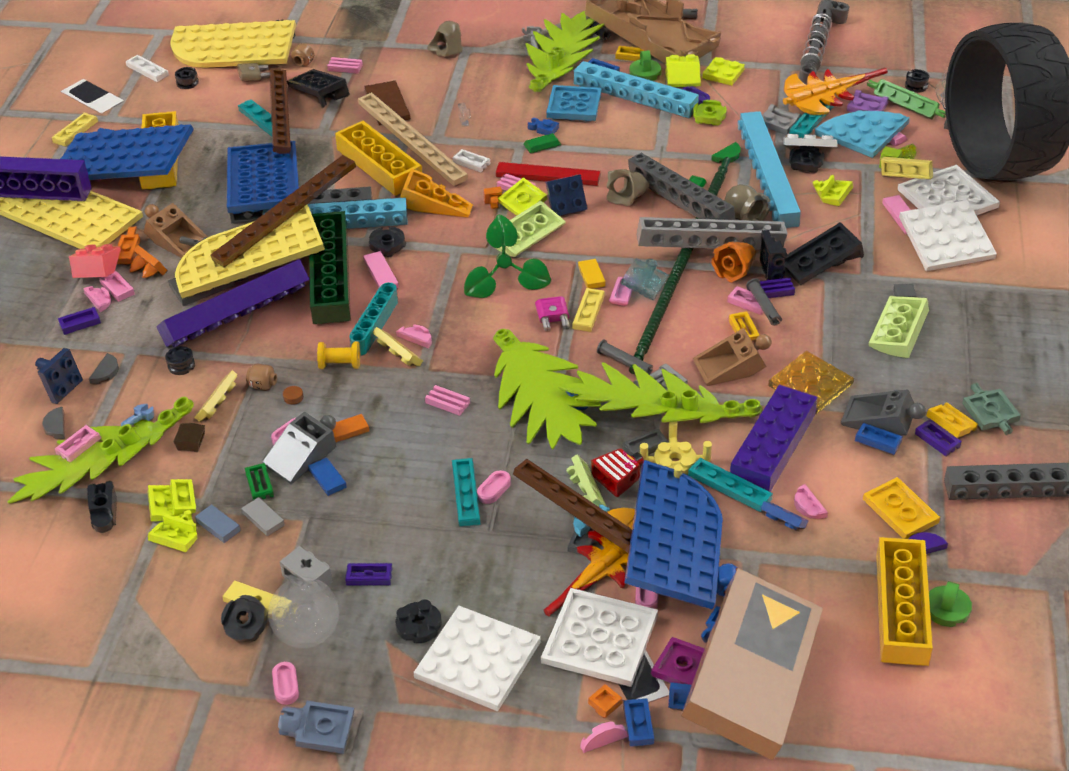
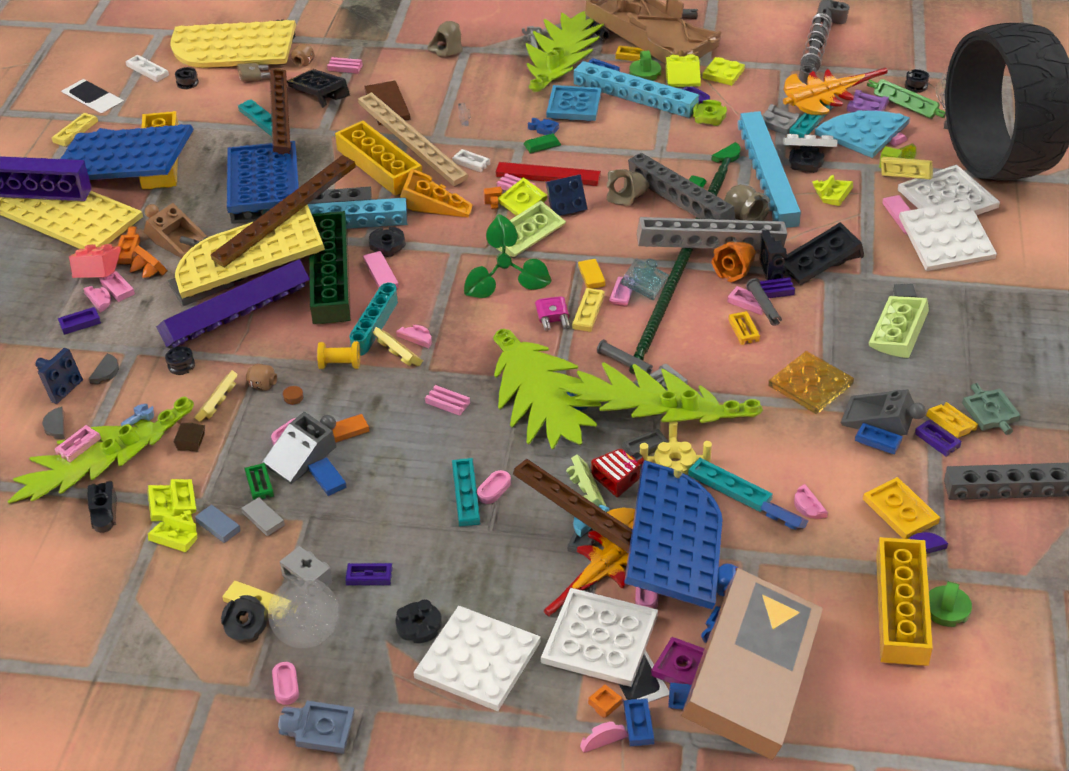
medium nougat slope [693,328,772,386] -> none
dark purple brick [730,385,818,492] -> none

